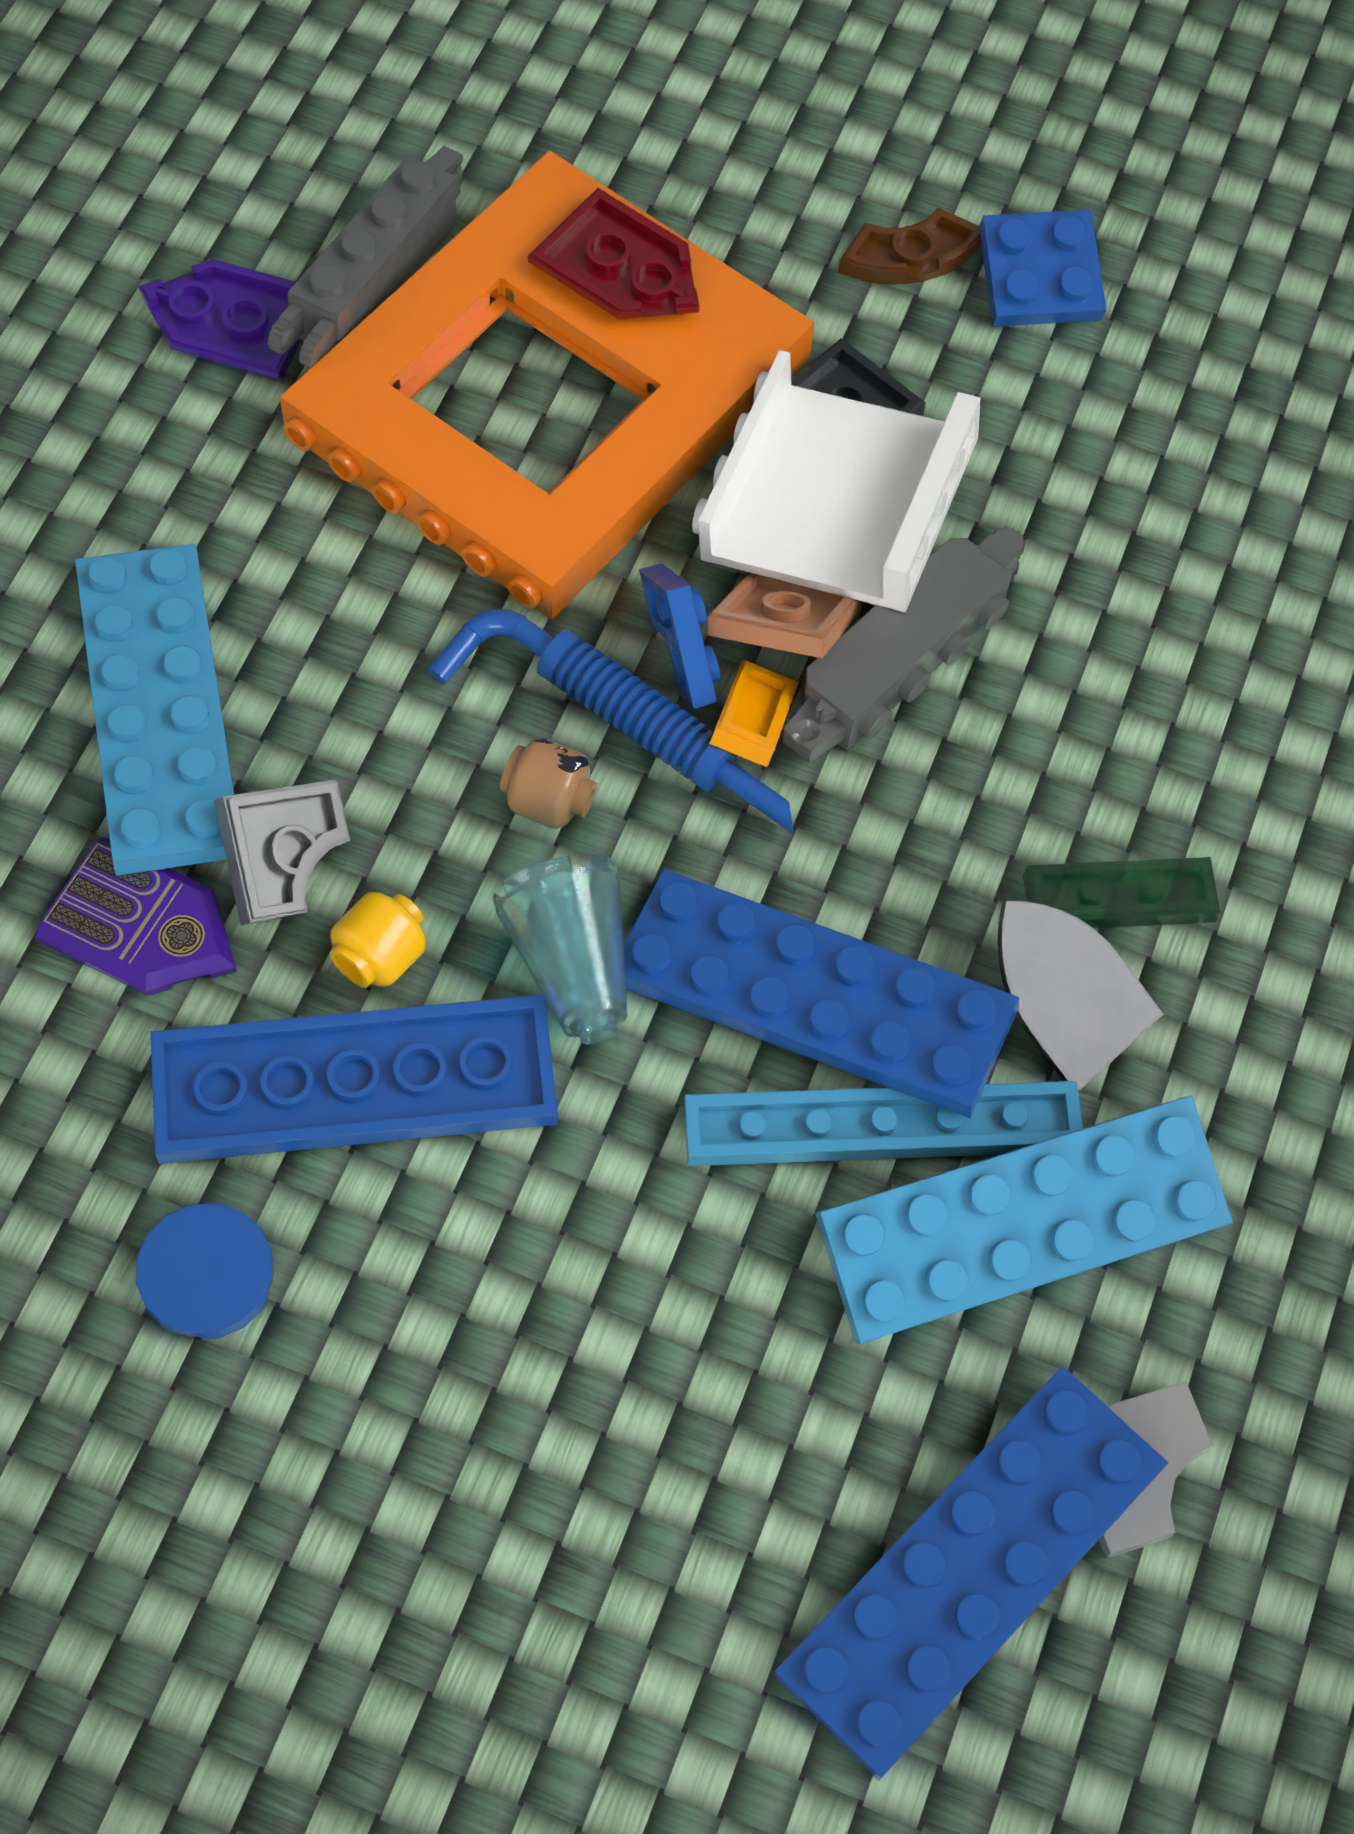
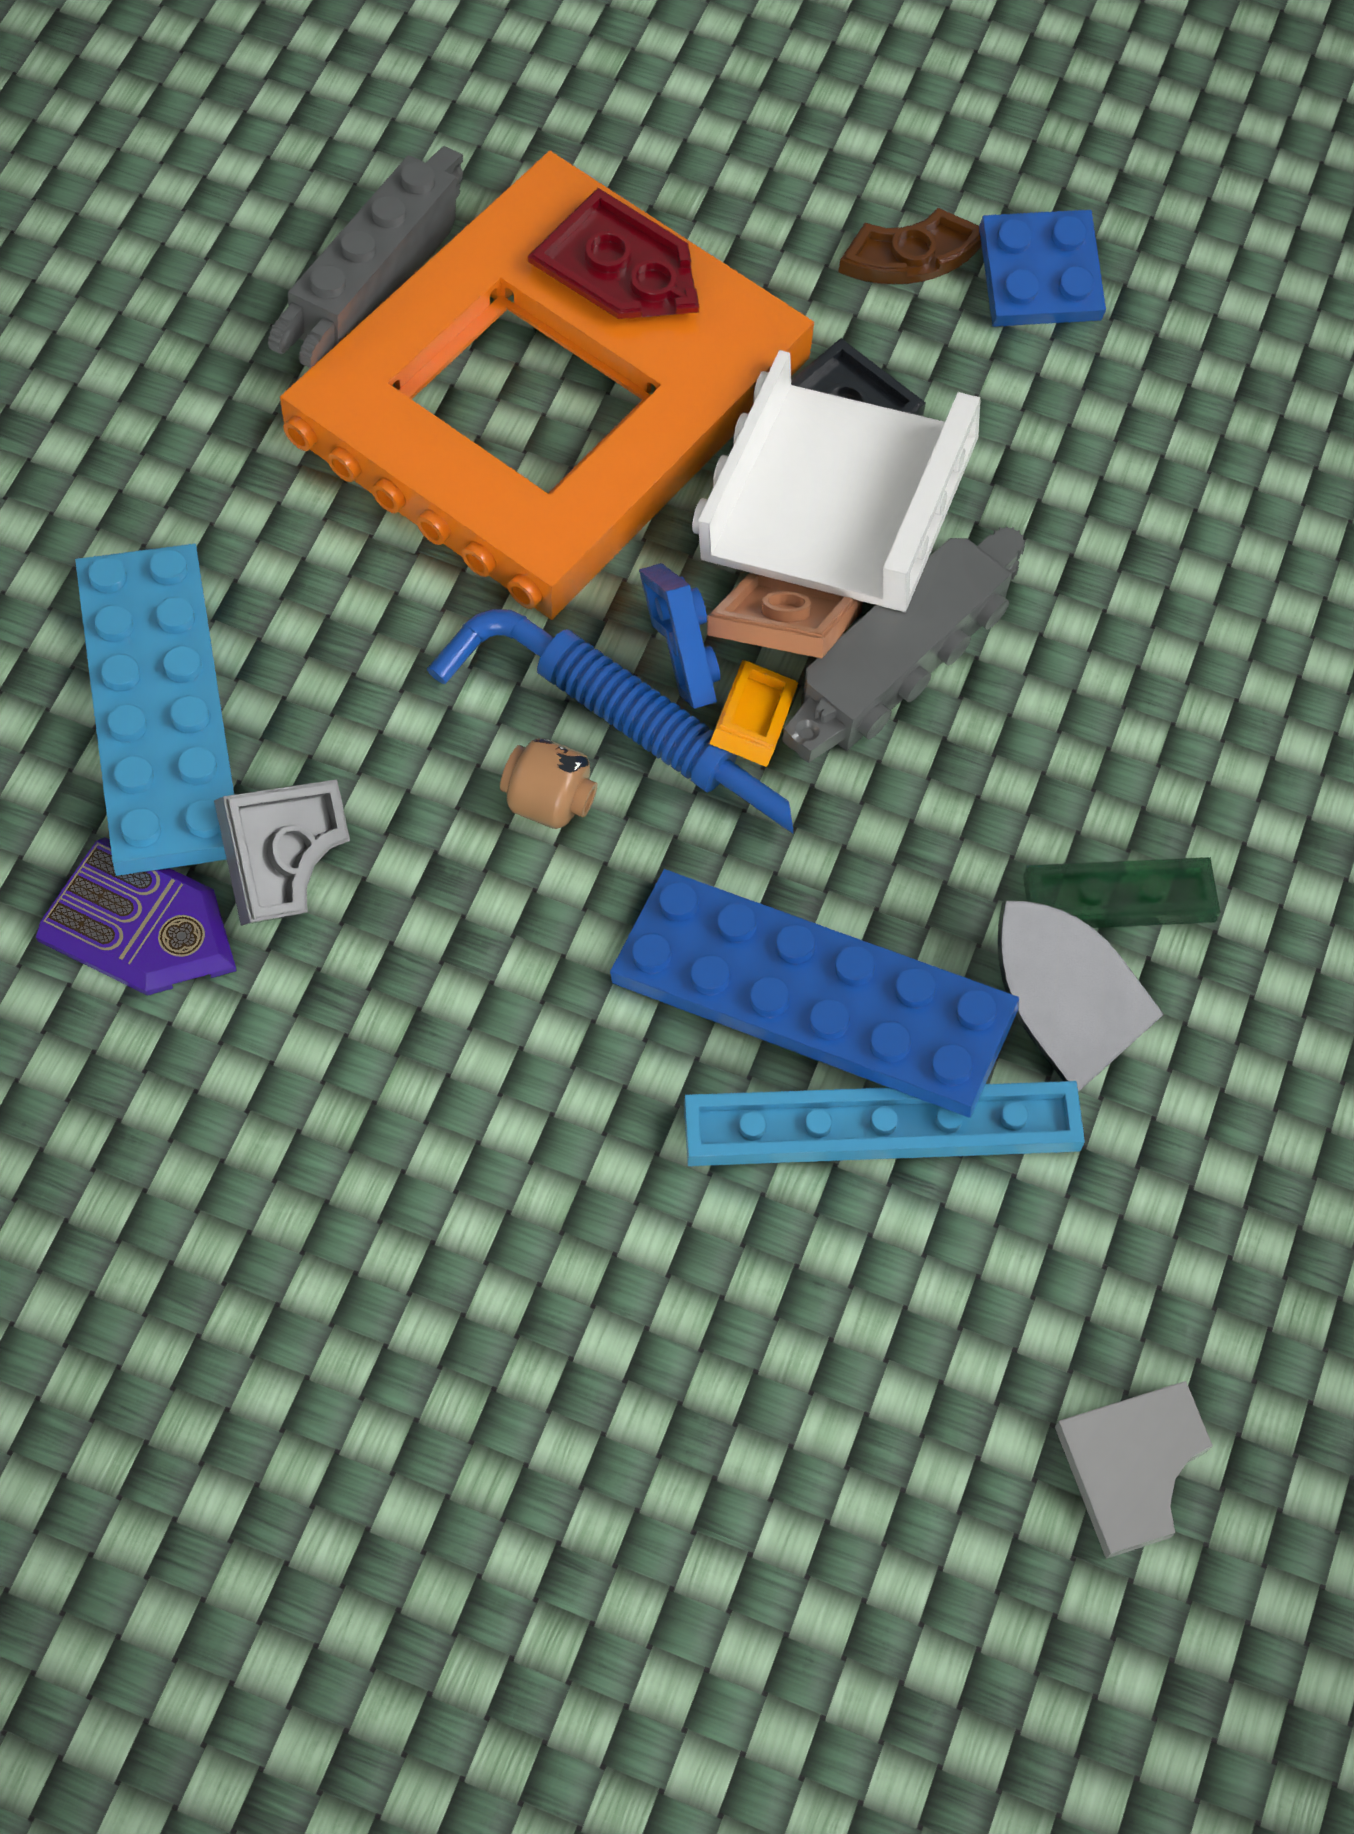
blue tile [136,1203,274,1340] -> none
dark purple tile [138,259,302,379] -> none
blue plate [150,994,558,1164] -> none
yellow head [330,892,426,988] -> none
clear light blue cone [492,854,628,1044] -> none
blue plate [774,1365,1169,1781] -> none
dark azure plate [815,1095,1233,1344] -> none

